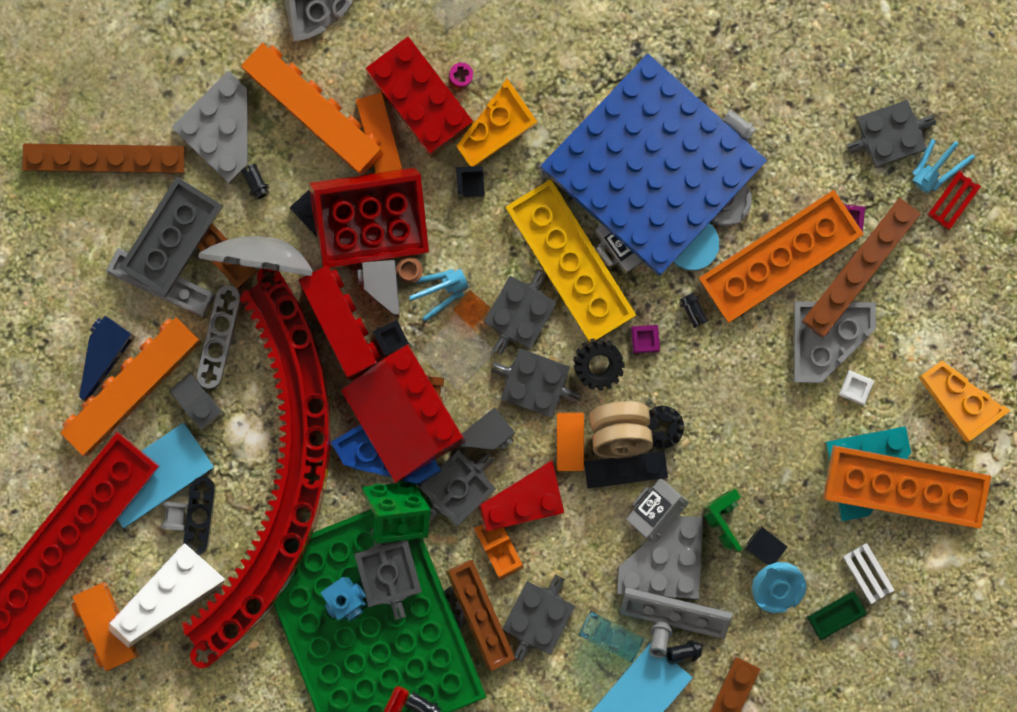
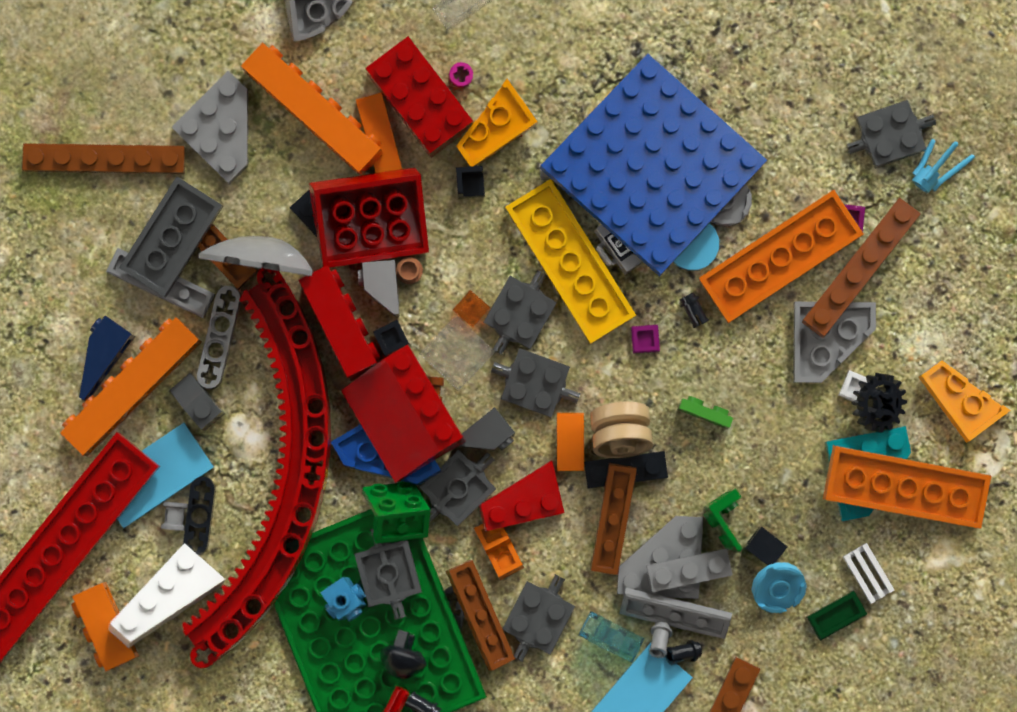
black pin [241,163,269,200] -> none
medium azure plant [409,269,469,321] -> none
black tyre [573,338,625,391] -> none
light grey piece [626,478,689,543] -> none
black gear [647,405,685,449] -> none
light grey pin [722,109,756,141] -> none
red tile [927,171,981,230] -> none
none -> black piece [380,630,427,679]
none -> dark orange plate [590,463,637,575]
none -> light grey plate [646,549,733,592]
none -> bright green plate [677,396,733,429]
none -> black gear [851,373,907,432]

